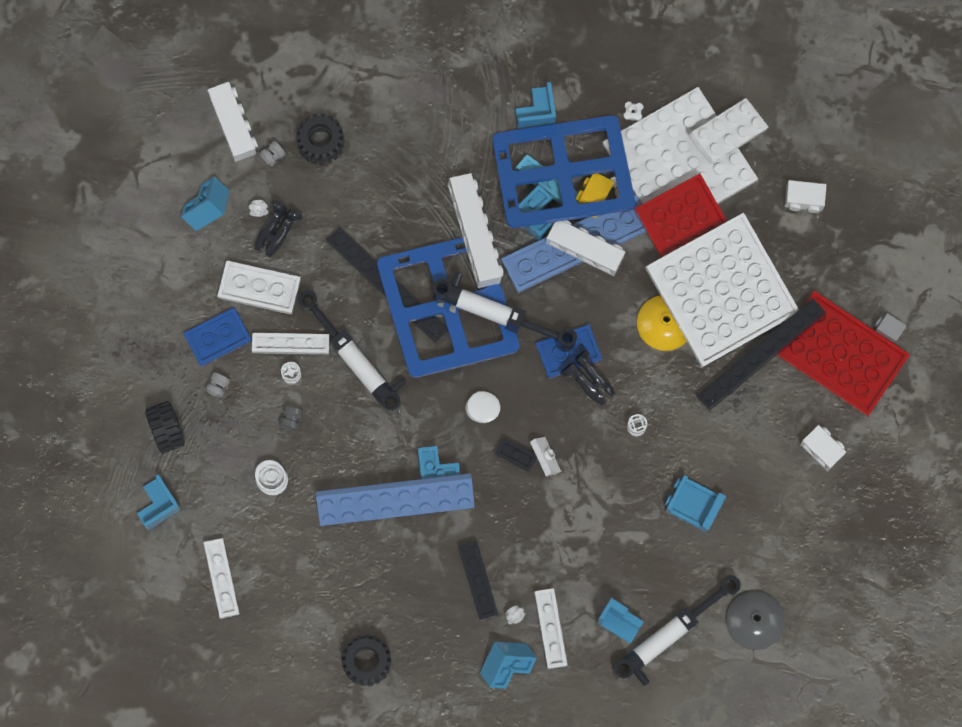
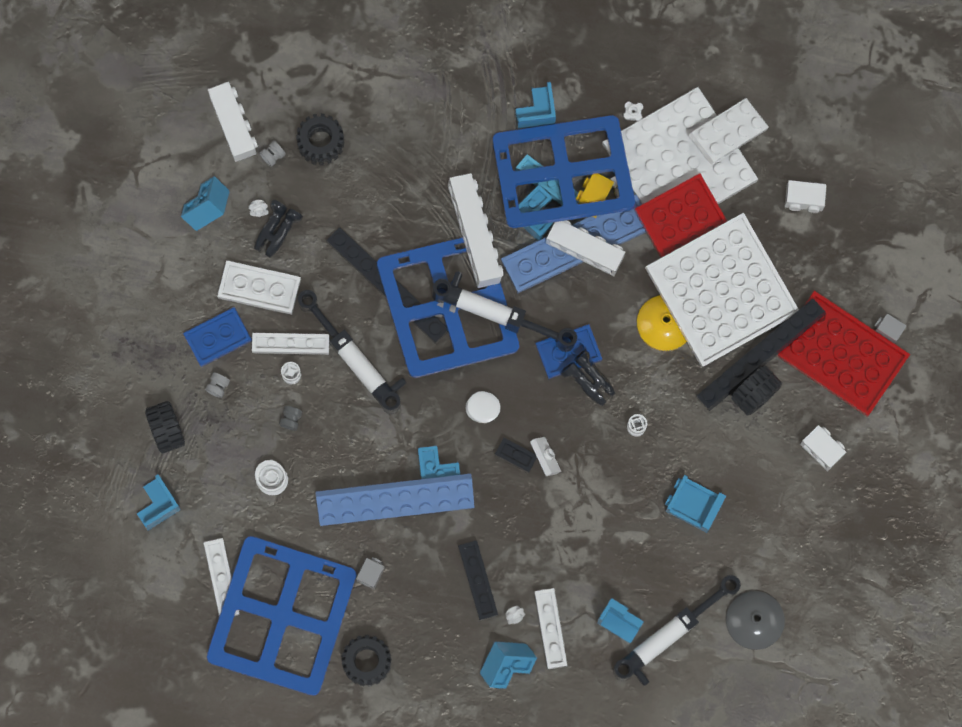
none -> blue window [207,536,356,696]
none -> light grey brick [356,557,385,590]
none -> black tyre [731,366,782,416]

